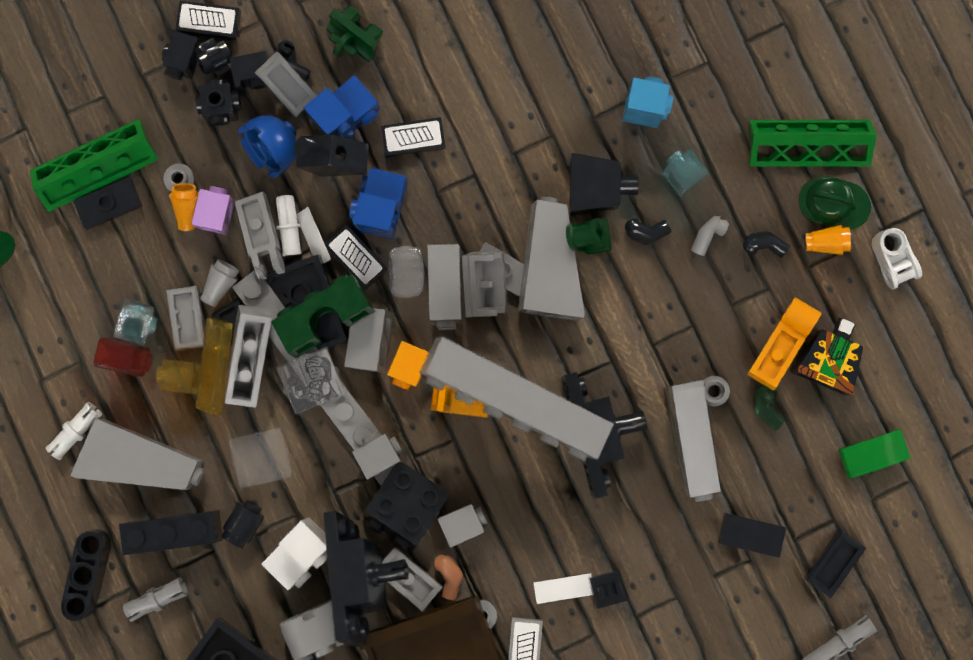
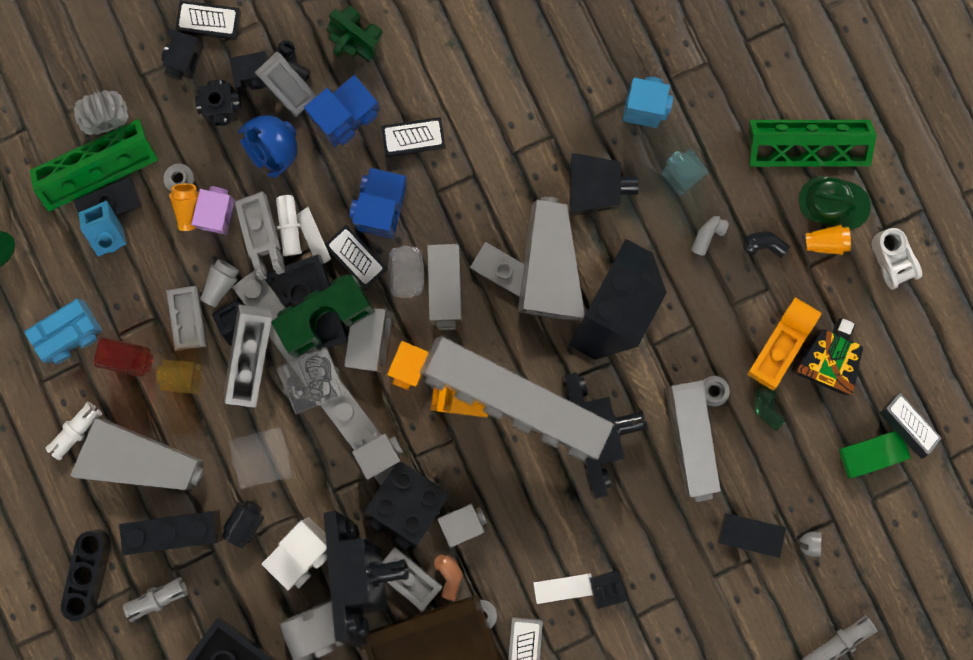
clear light blue brick [113,299,158,345] -> none
black gear [195,38,232,77] -> none
clear yellow tile [195,318,233,415] -> none
black torso [294,134,369,177] -> none
light grey hinge [462,251,508,317] -> none
dark green piece [566,218,612,254] -> none
black arm [625,218,672,245] -> none
black tile [804,529,866,598] -> none
none -> dark azure brick [24,298,102,365]
none -> light grey gear [73,90,129,135]
none -> dark azure brick [79,201,126,257]
none -> black wedge [569,239,667,360]
none -> light grey hinge [800,532,822,557]
none -> tile [880,392,942,459]

